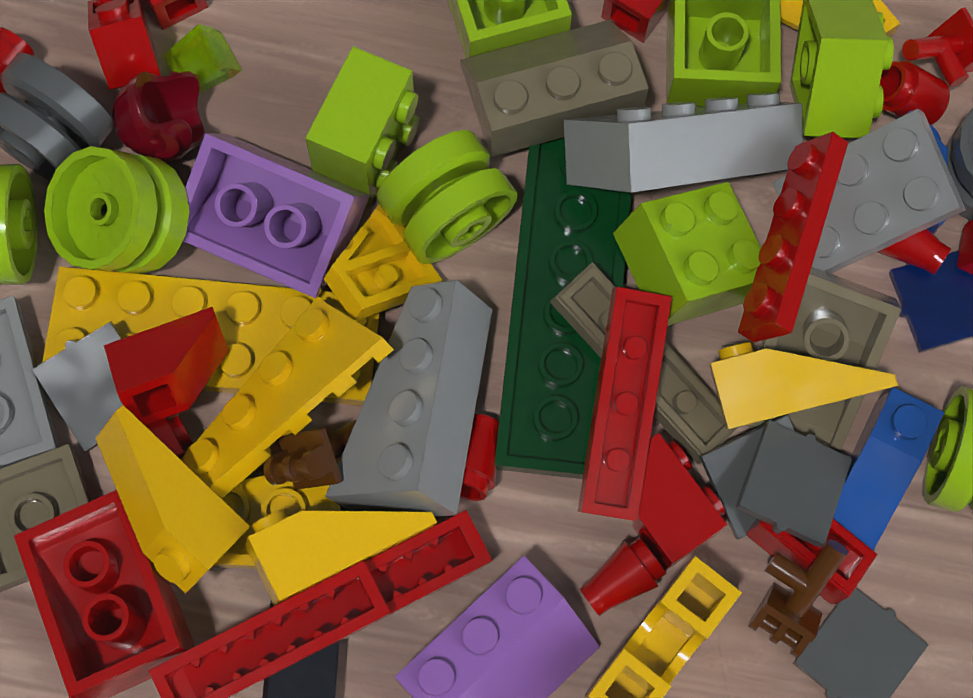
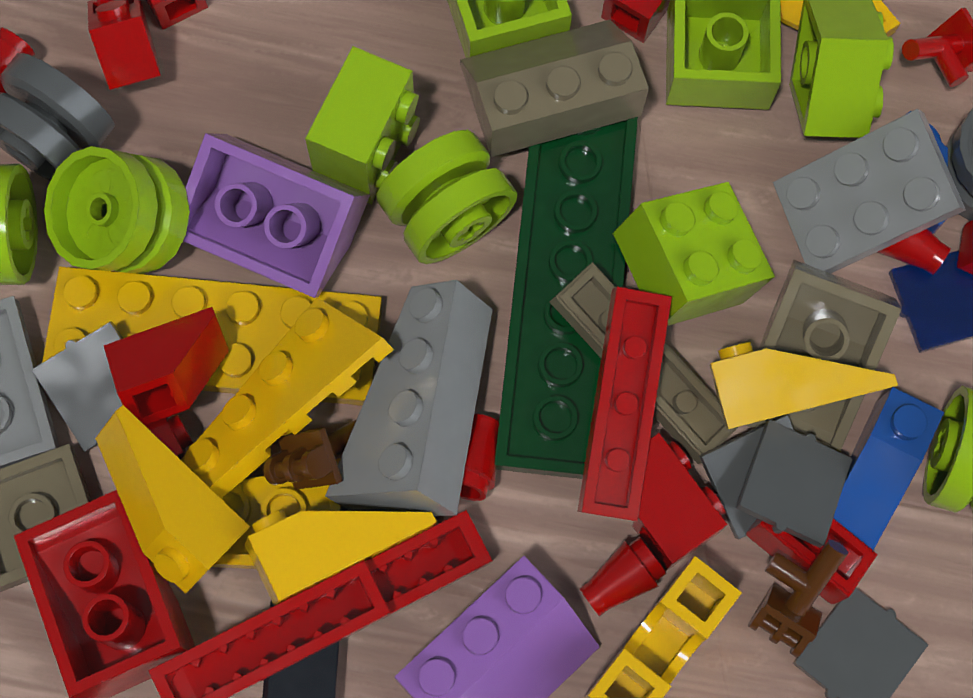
dark red cap [112,71,205,162] -> none
clear neon green slope [163,24,242,93] -> none
yellow wing [324,204,442,321] -> none
light grey wedge [564,92,803,193] -> none
red plate [738,131,848,343] -> none
red brick [880,61,950,125] -> none

